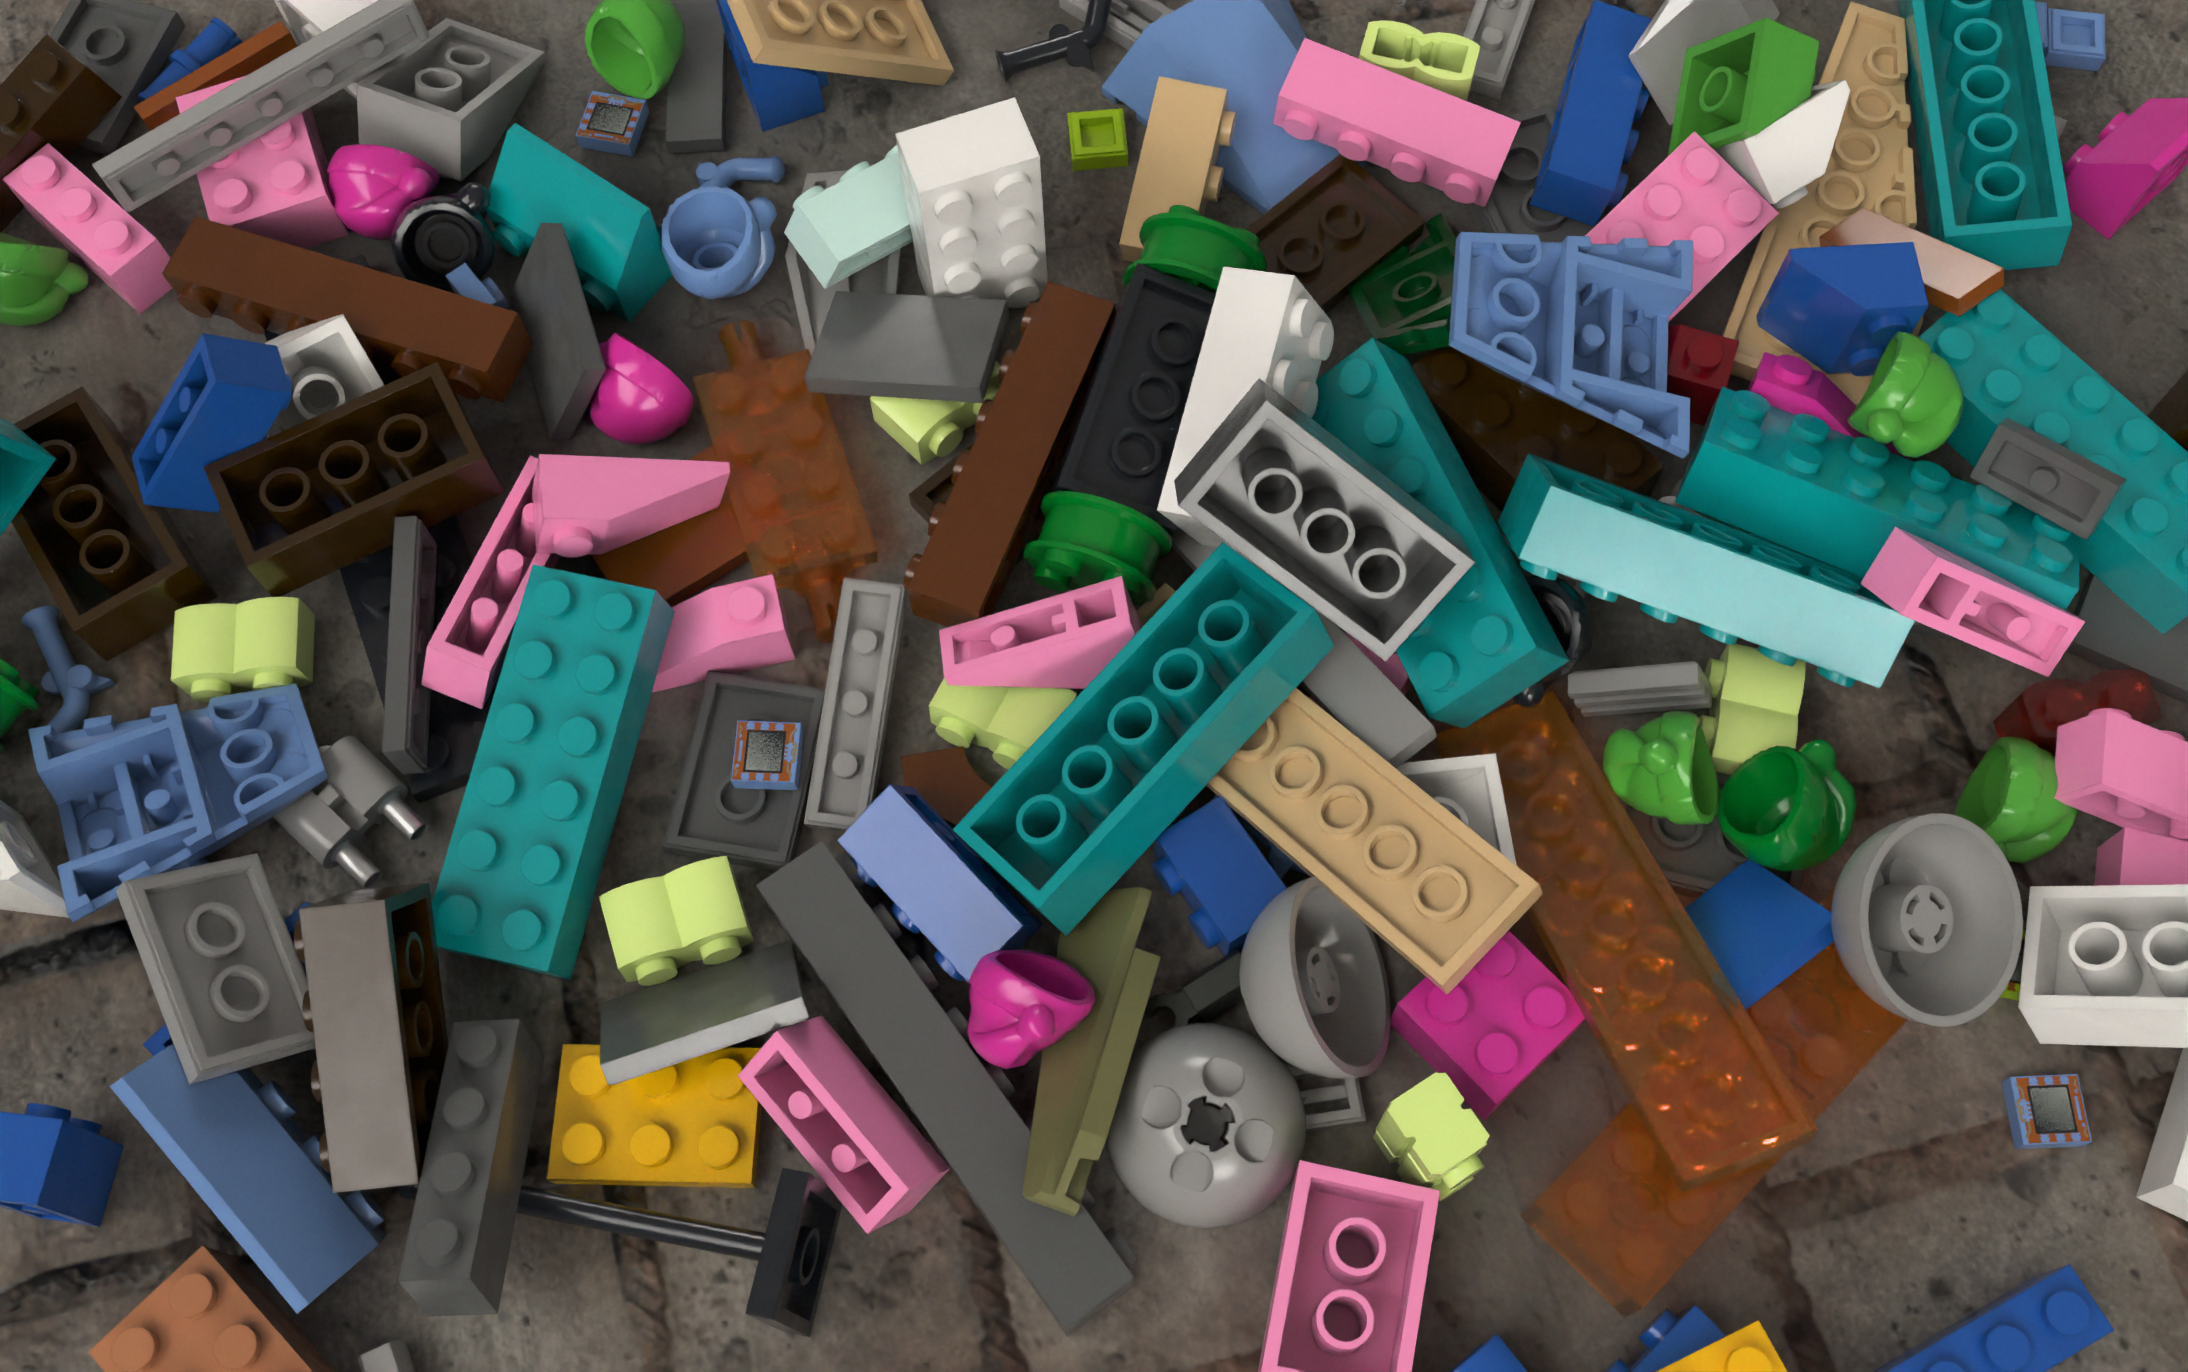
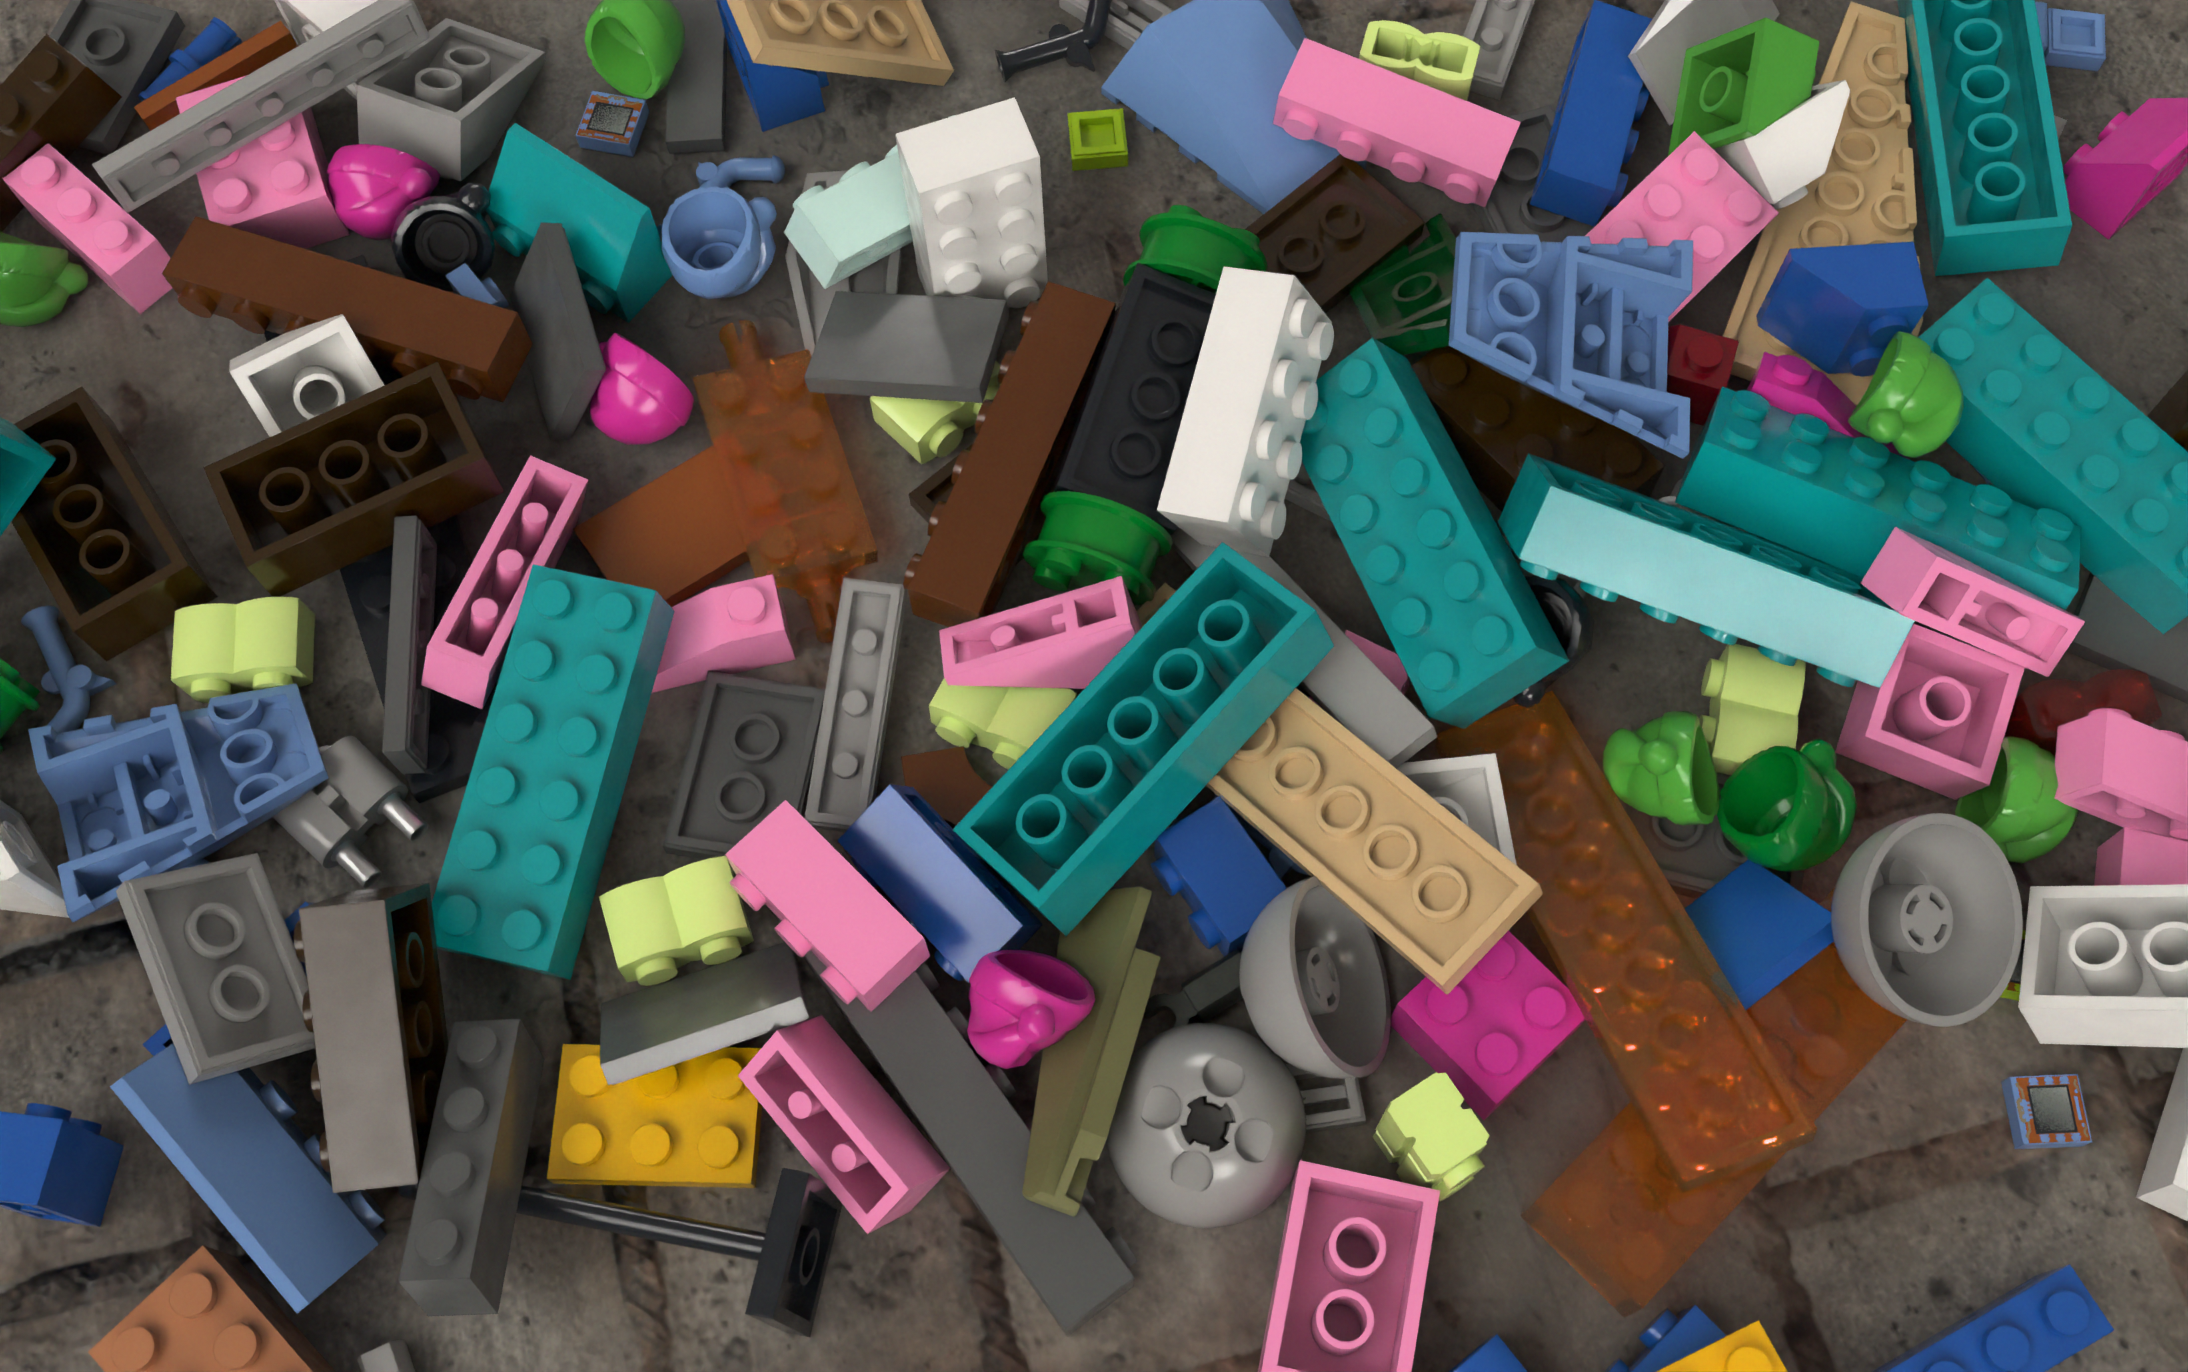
blue brick [132,333,292,513] -> none
bright pink slope [532,454,730,558] -> none
tile [731,720,804,790] -> none
tan brick [1119,76,1237,262] -> none
dark grey brick [1174,378,1475,661] -> none
light grey tile [1568,661,1712,717] -> none
tile [1819,208,2004,317] -> none
dark grey plate [1970,418,2127,540] -> none
none -> bright pink brick [725,800,930,1012]
none -> bright pink brick [1835,624,2025,800]

